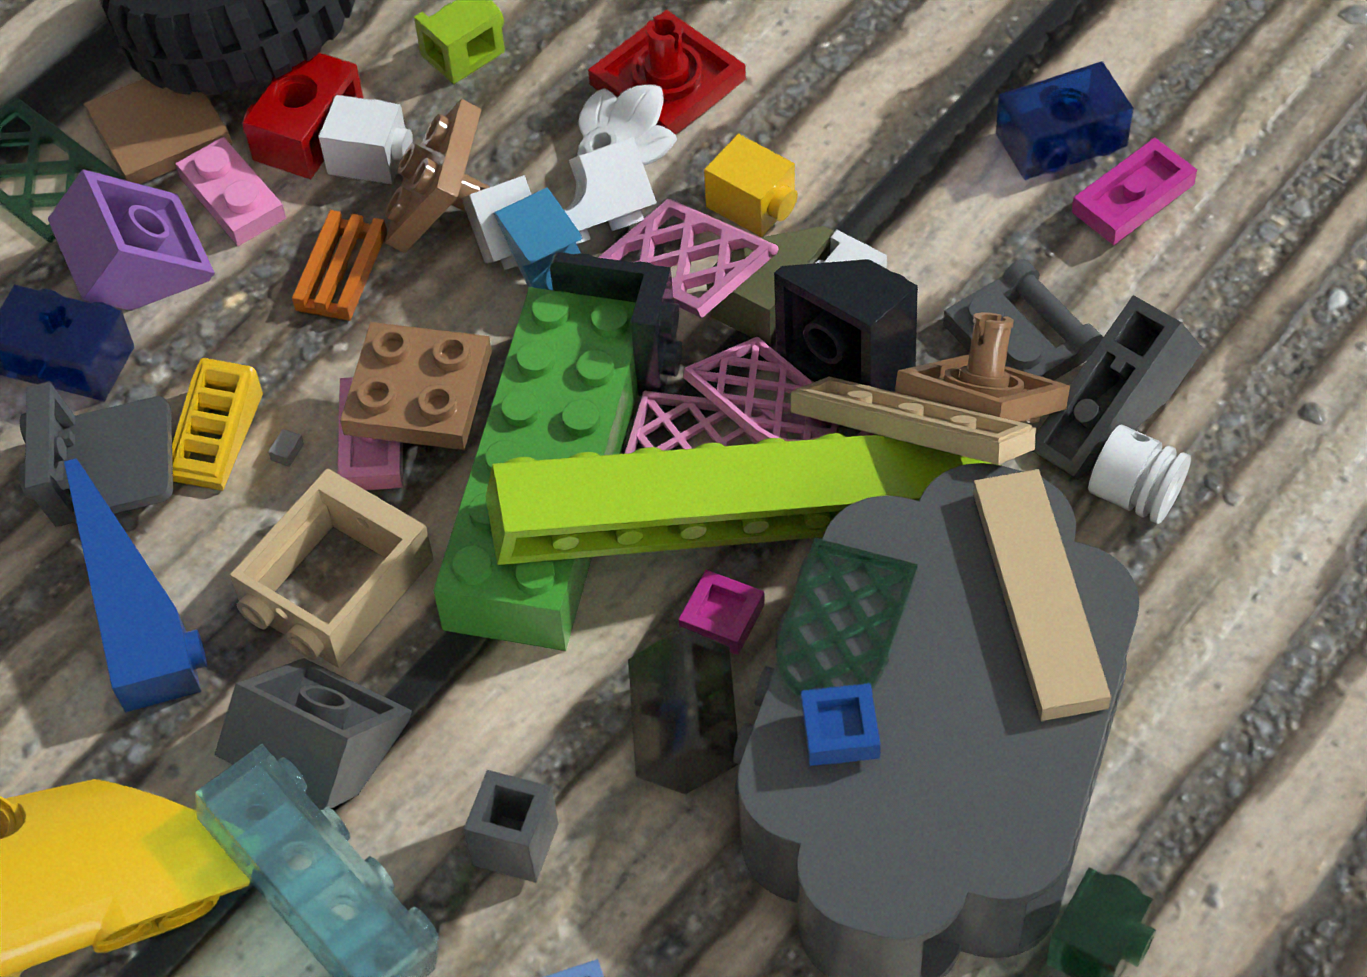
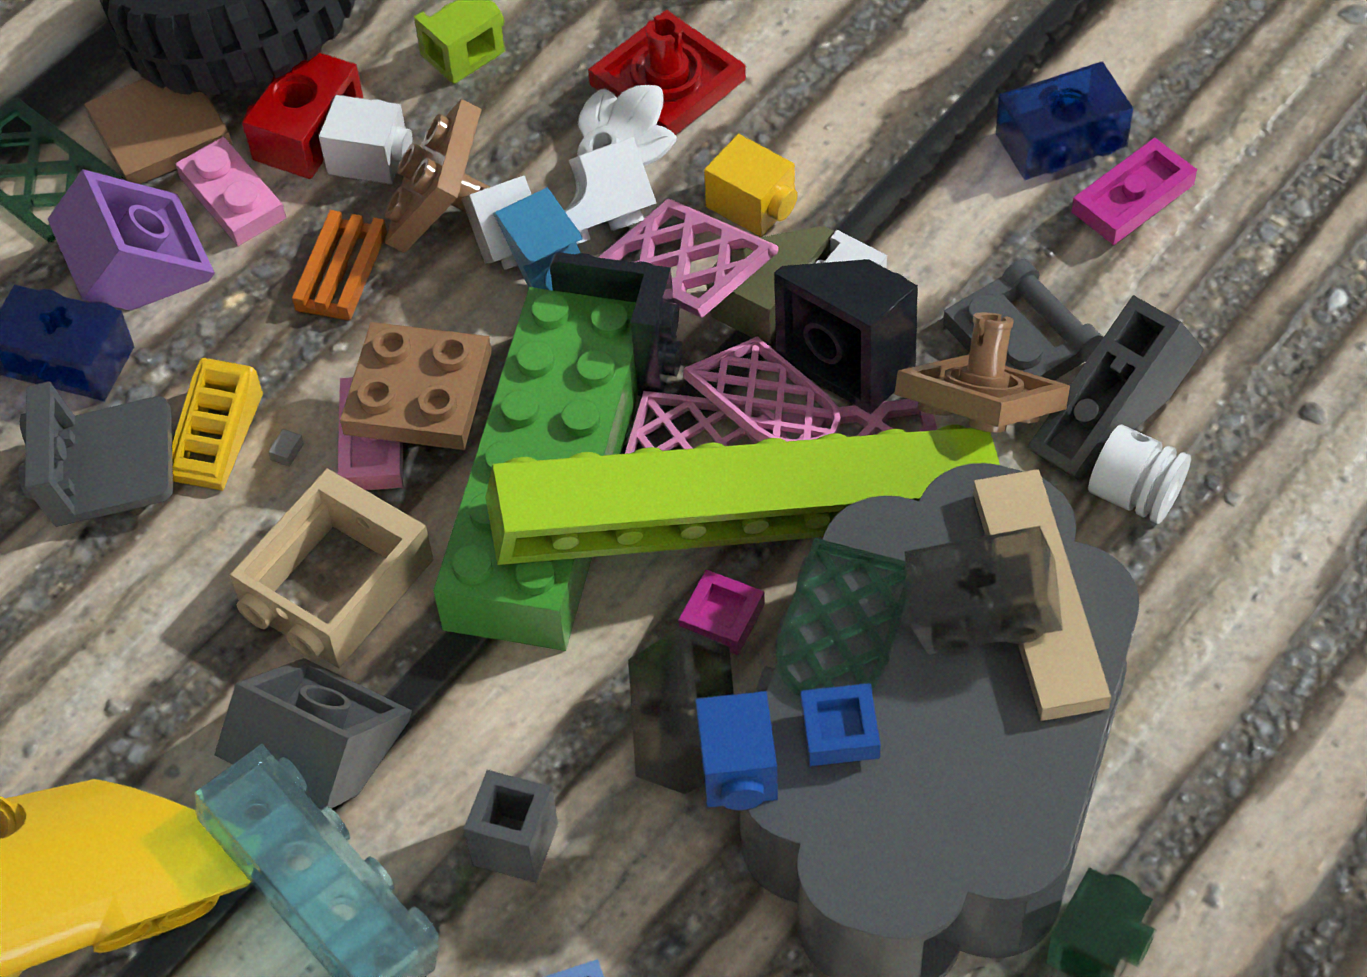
blue slope [64,458,207,712] -> none
tan tile [791,377,1036,465] -> none
none -> blue brick [696,691,778,810]
none -> clear smoke brick [904,526,1063,656]

